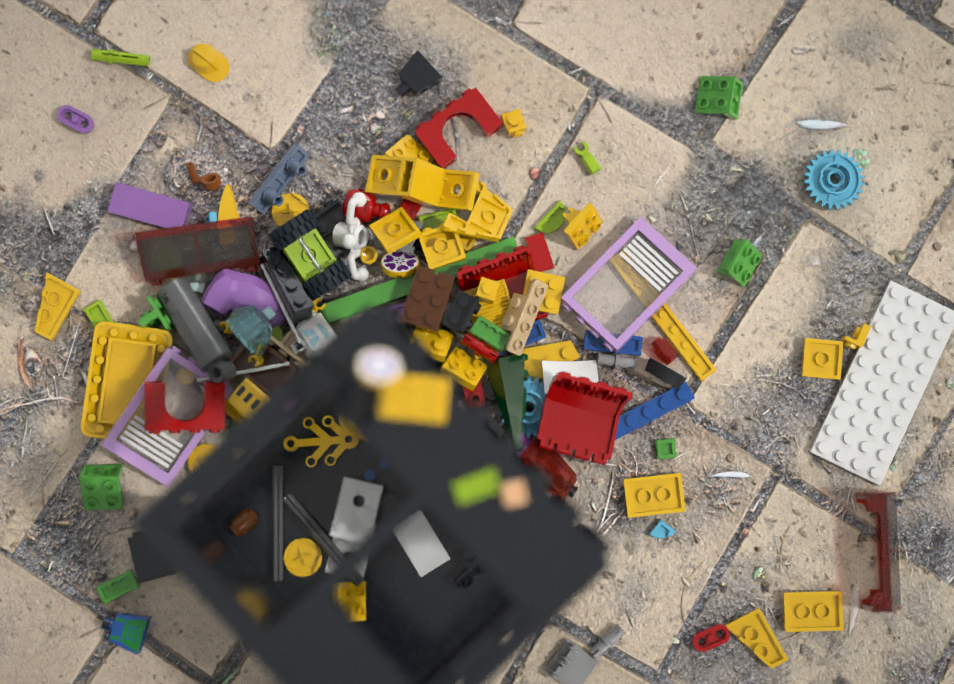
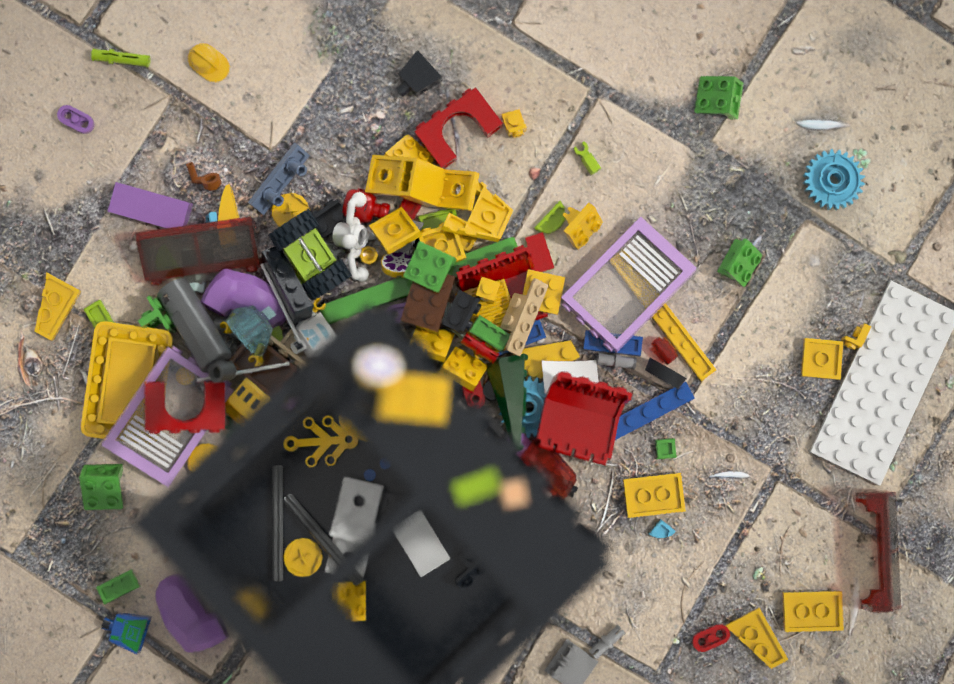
black panel [127,531,177,584] -> none
reddish brown brick [229,508,259,537] -> none
none -> medium lavender piece [155,574,229,653]
none -> bright green bracket [404,241,457,292]

